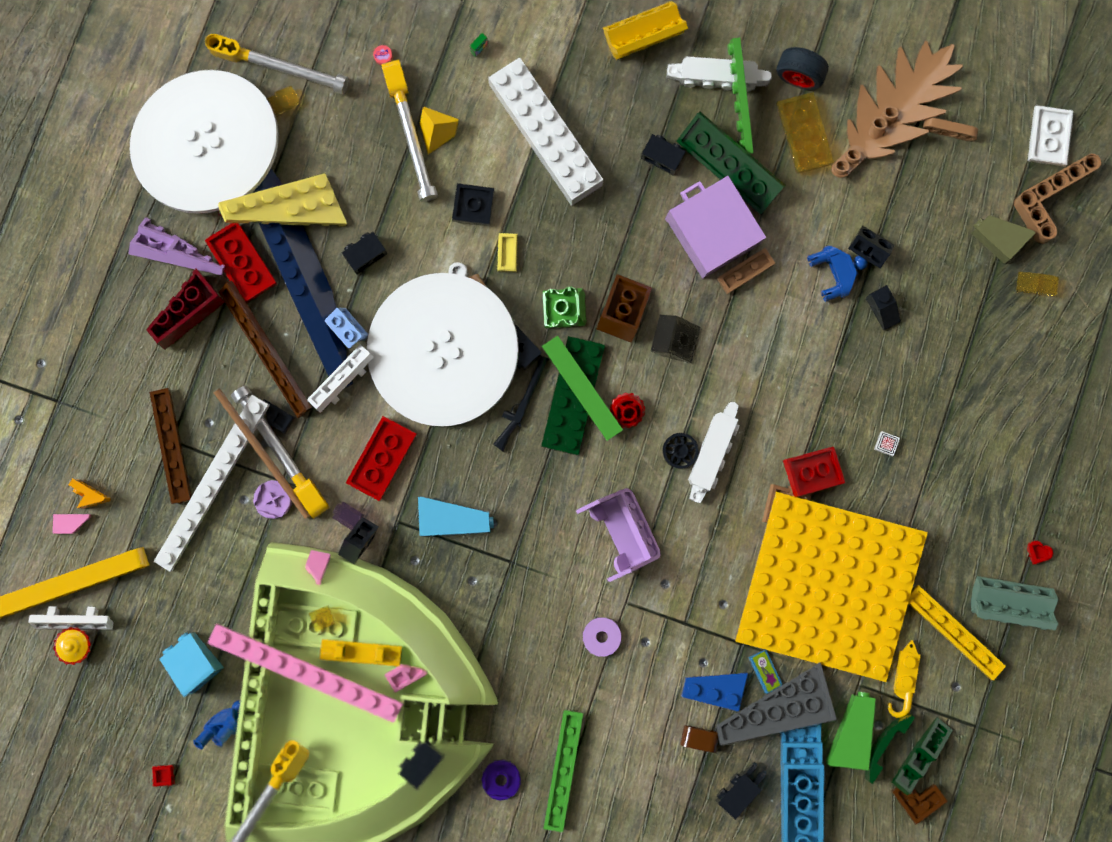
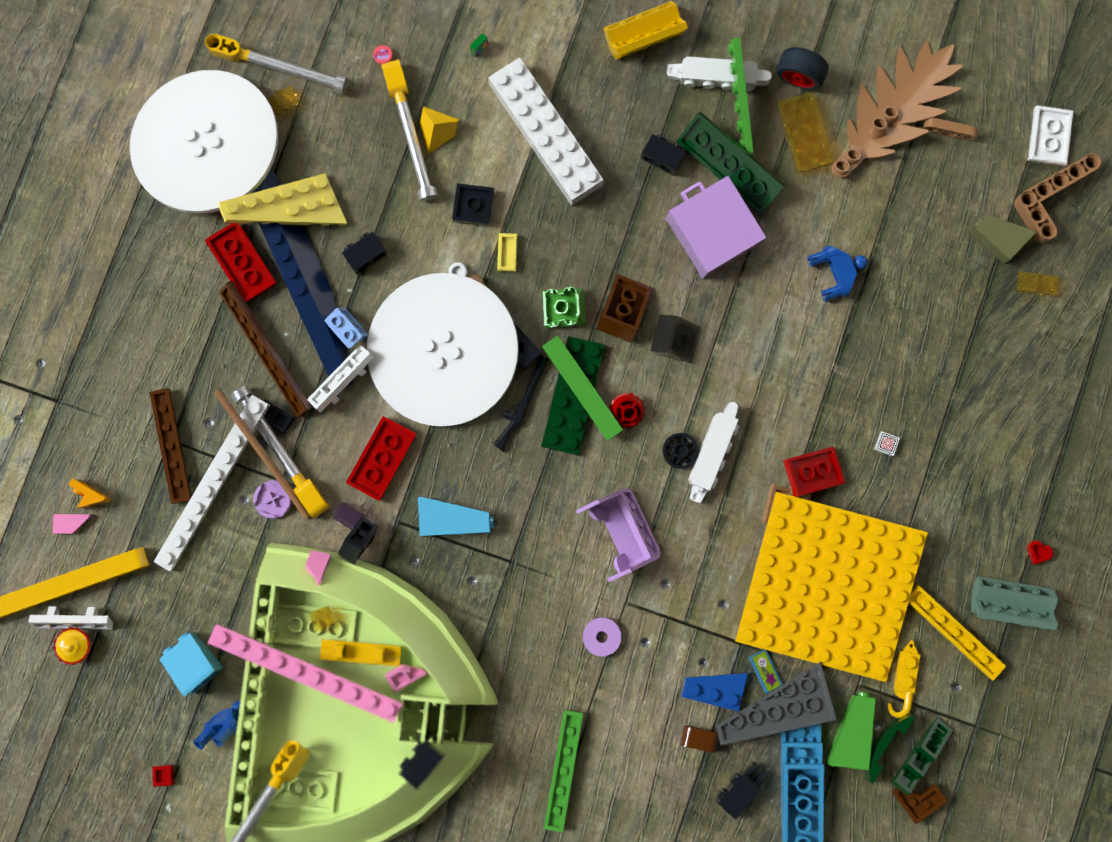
lavender wedge [129,217,225,275] -> none
dark red wedge [146,268,225,350] -> none
dark purple tile [482,760,521,801] -> none
medium nougat plate [717,248,776,295] -> none
black brick [848,225,895,269] -> none
black slope [865,285,901,331] -> none

